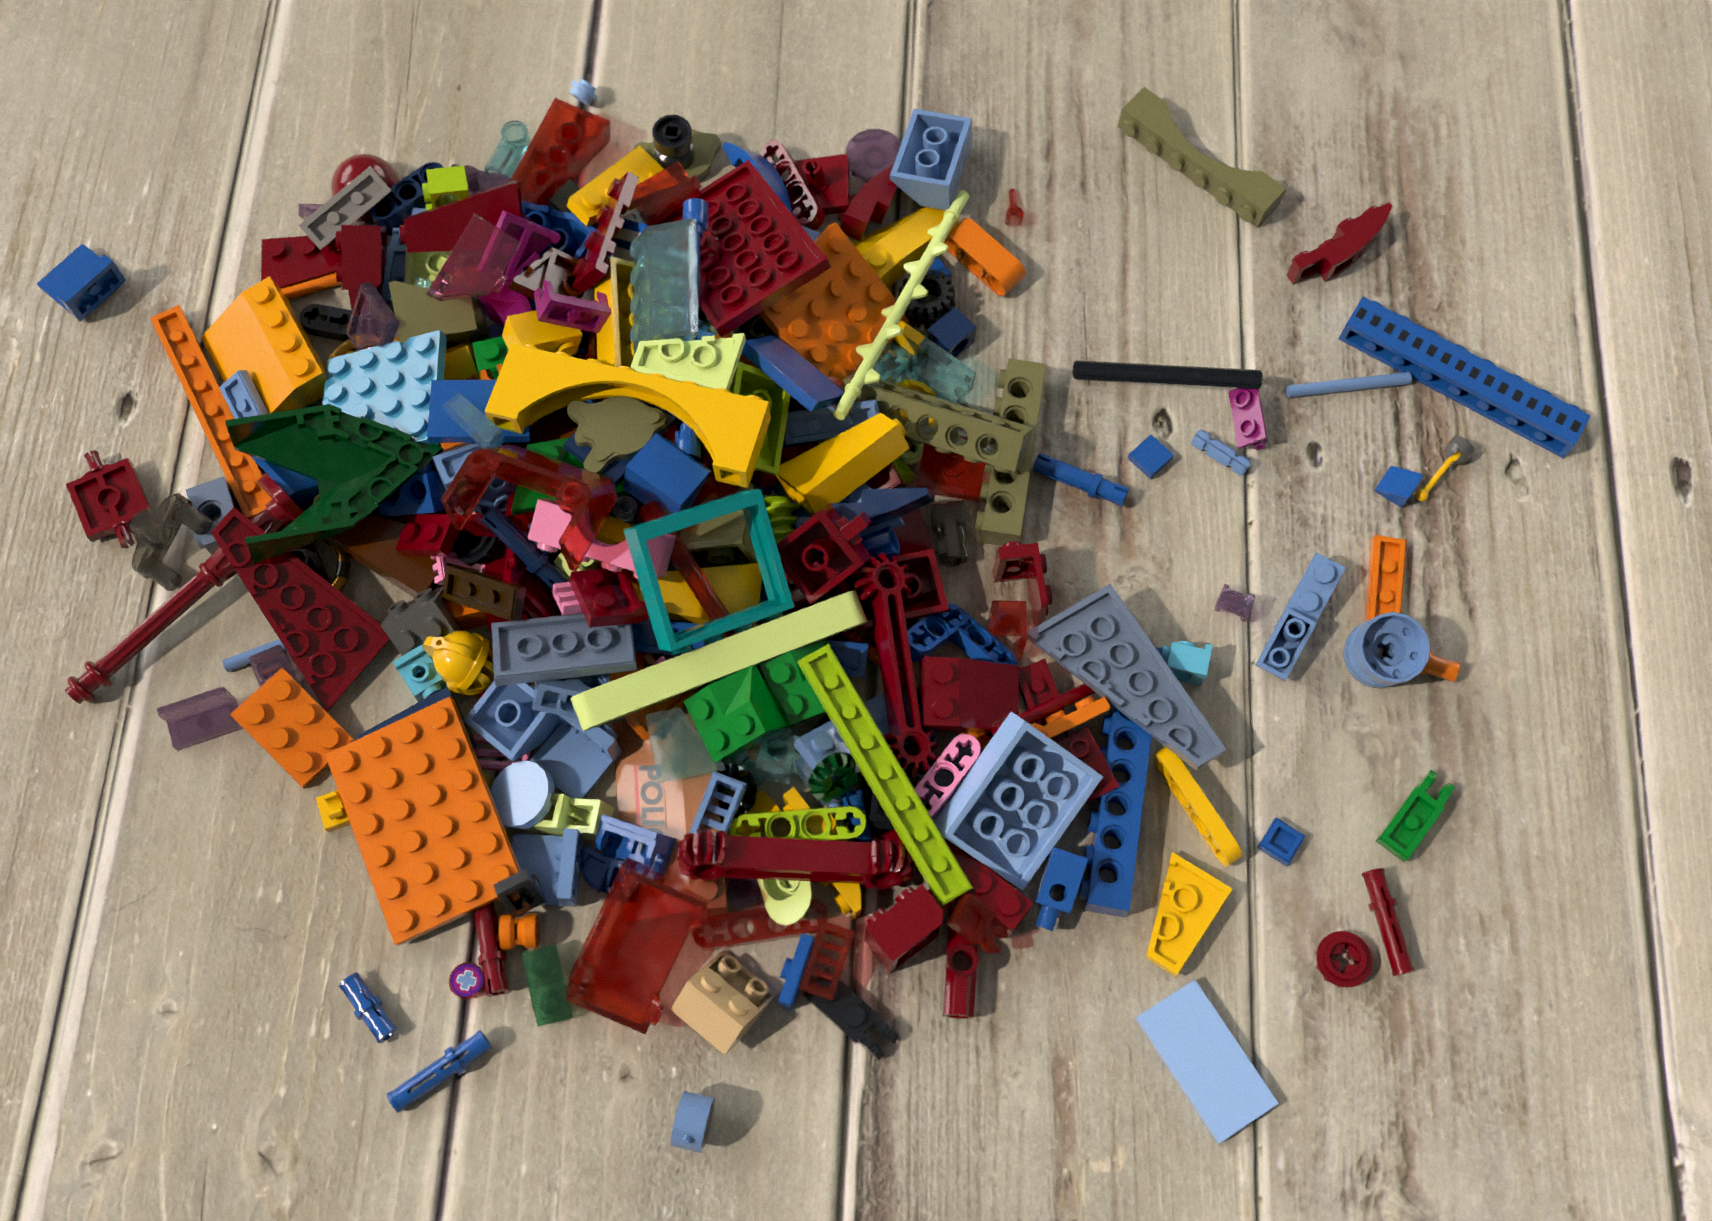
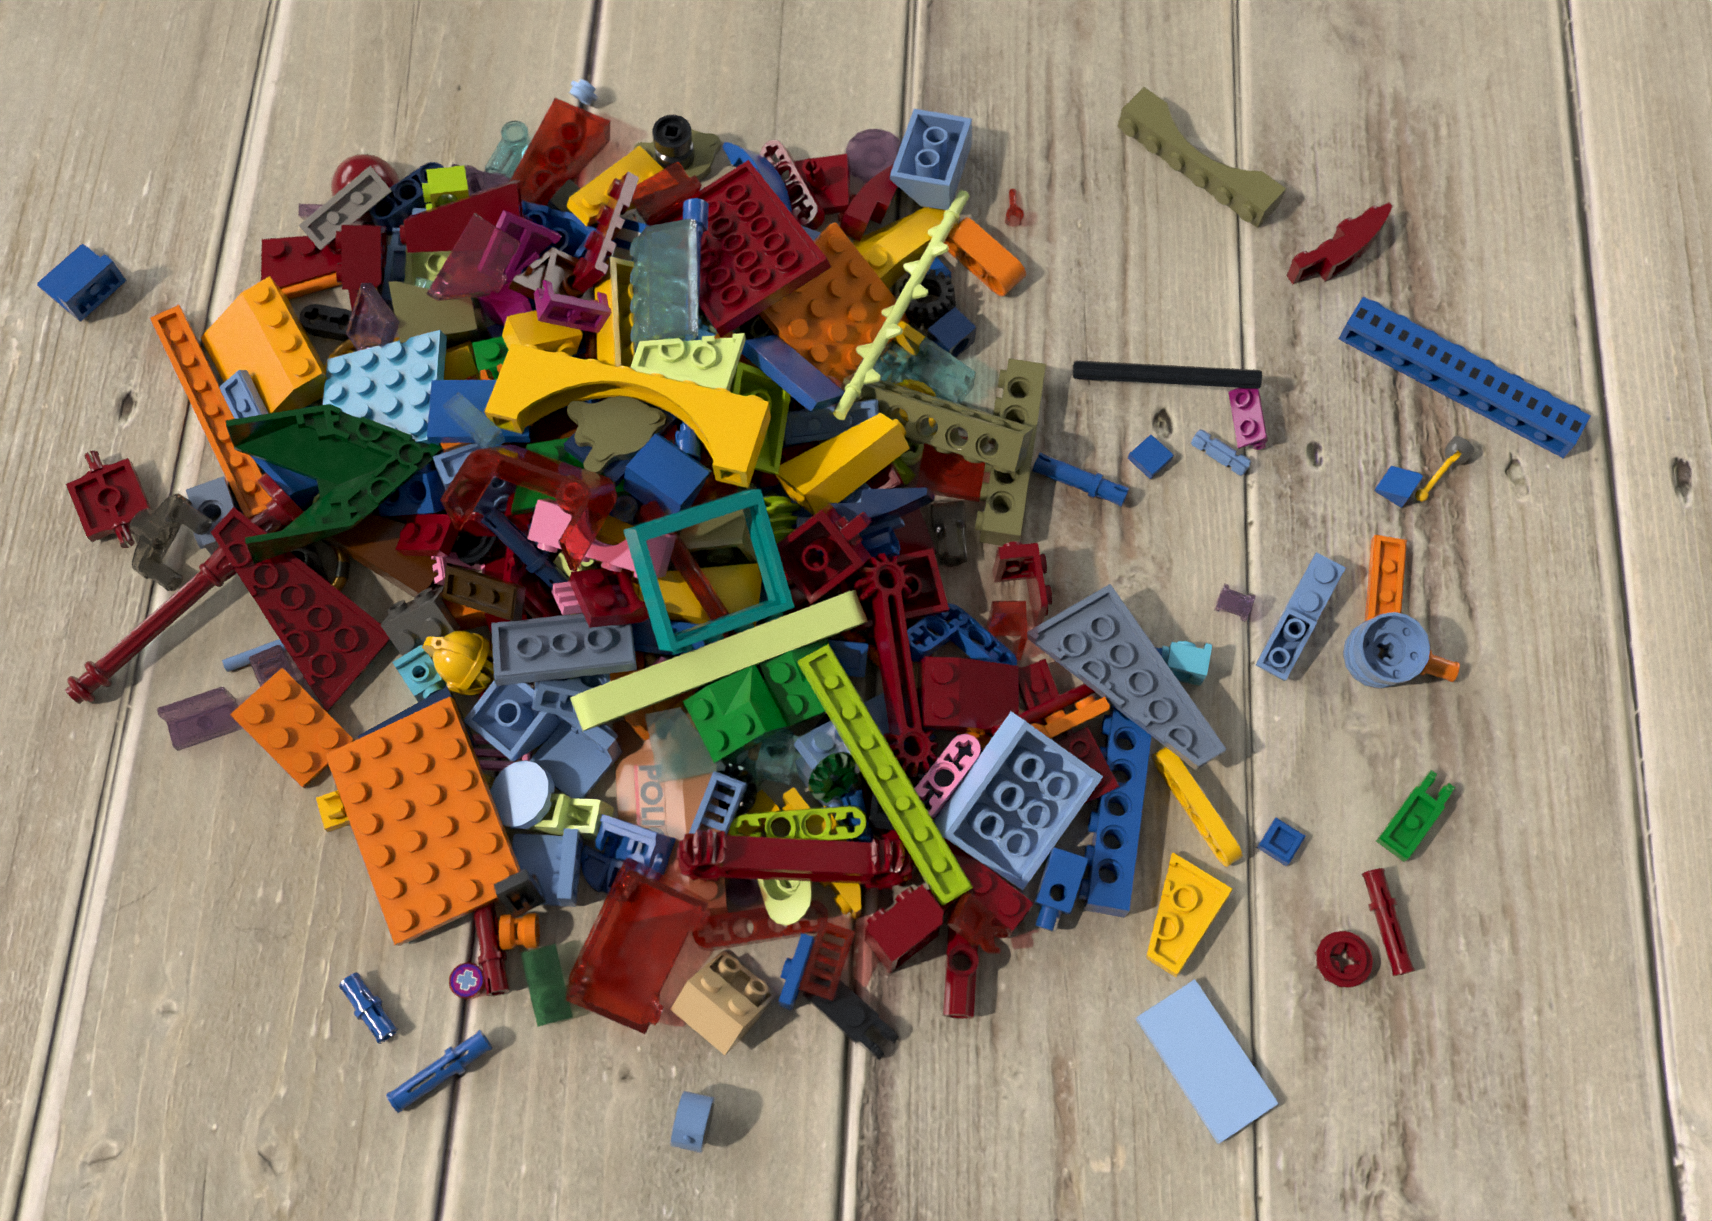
medium blue bar [1286,372,1412,398] -> none

